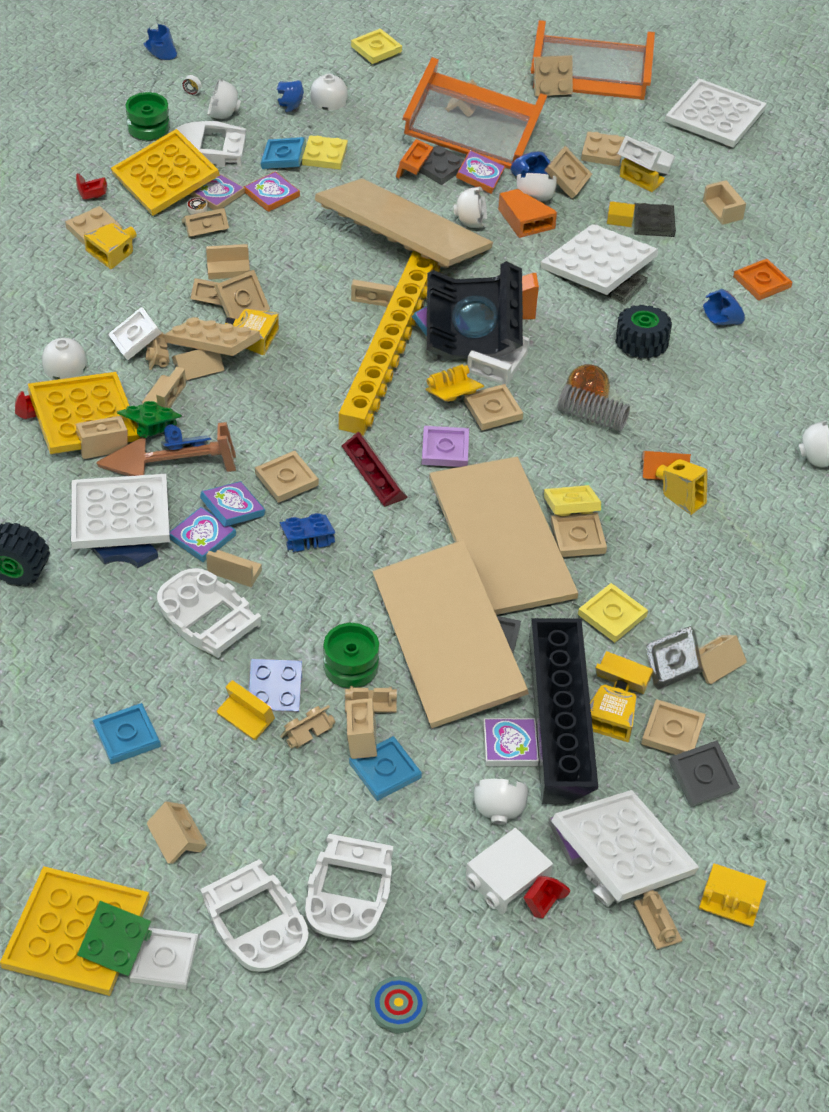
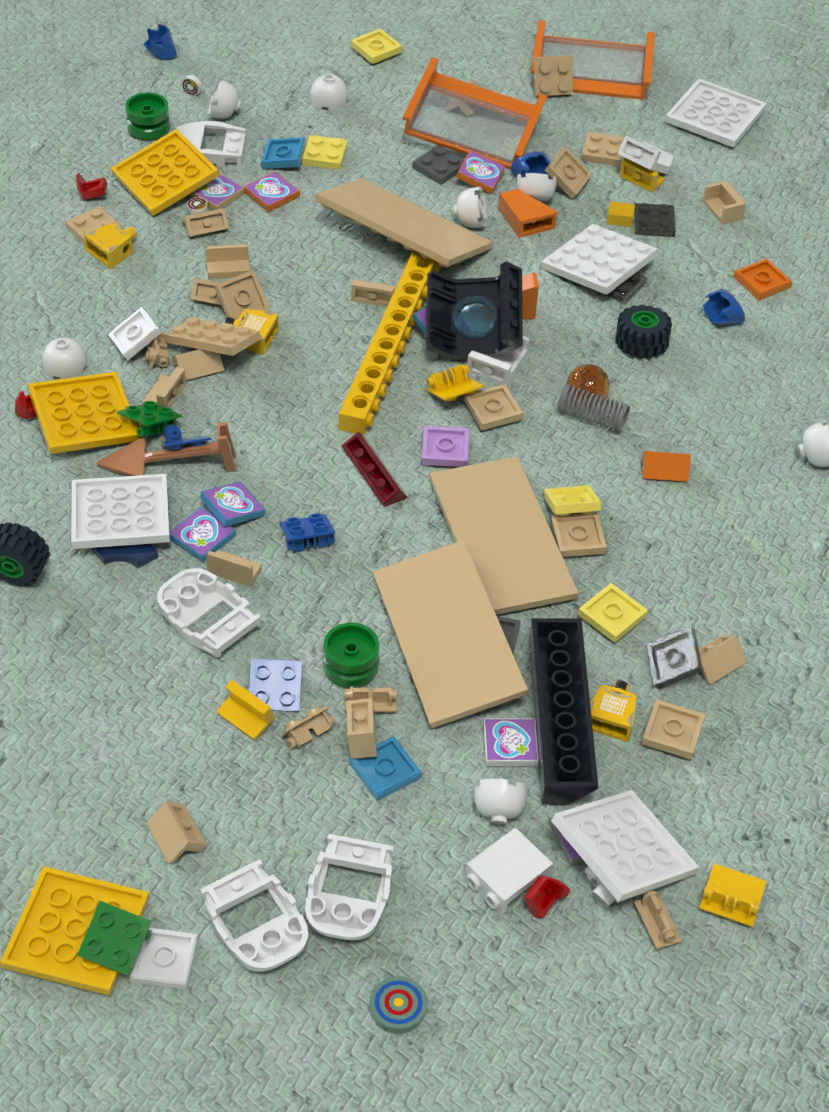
tan panel [76,416,127,459] -> none
dark azure tile [93,703,161,764] -> none
tan plate [255,450,319,503] -> none
blue hair [276,80,304,112] -> none
orange panel [396,139,434,179] -> none
yellow panel [595,651,653,694] -> none
yellow torso [656,459,708,515] -> none
dark grey plate [669,740,740,808] -> none

